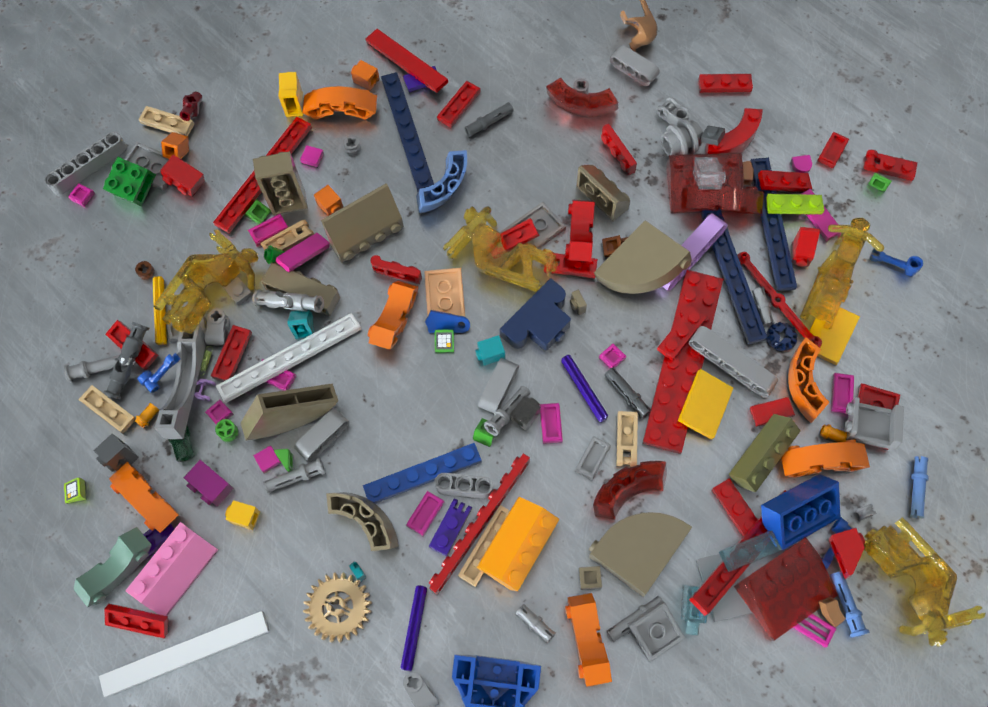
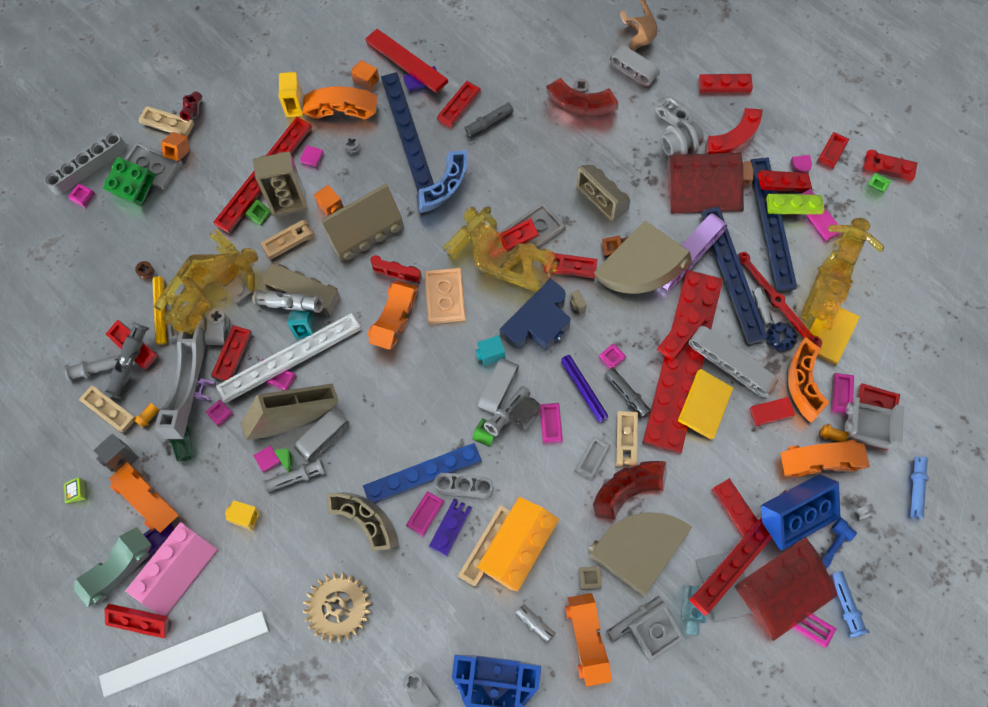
blue brick [137,353,180,393] -> none
red brick [160,155,205,197] -> none
magenta brick [183,460,234,507] -> none
yellowish green piece [200,346,213,376] -> none
bright green wheel [215,419,239,442] -> none
dark pink tile [248,214,288,247] -> none
green cone [264,245,285,264] -> none
dark pink tile [276,233,330,272] -> none
teal tile [349,561,366,582] -> none
dark purple axle [401,585,427,671] -> none
blue piece [425,310,470,333] -> none
red plate [429,453,530,595] -> none
slope [435,330,454,352] -> none
red brick [565,200,595,262] -> none
red plate [601,123,637,175] -> none
clear red brick [686,182,764,214] -> none
clear brick [693,157,726,190] -> none
dark grey plate [701,125,725,146] -> none
clear light blue tile [719,530,782,572] -> none
olive brick [729,414,800,492] -> none
red slope [791,227,820,267] -> none
medium nougat piece [819,597,846,627] -> none
red slope [828,528,865,579] -> none
clear yellow piece [864,517,986,647] -> none
blue brick [869,248,923,276] -> none

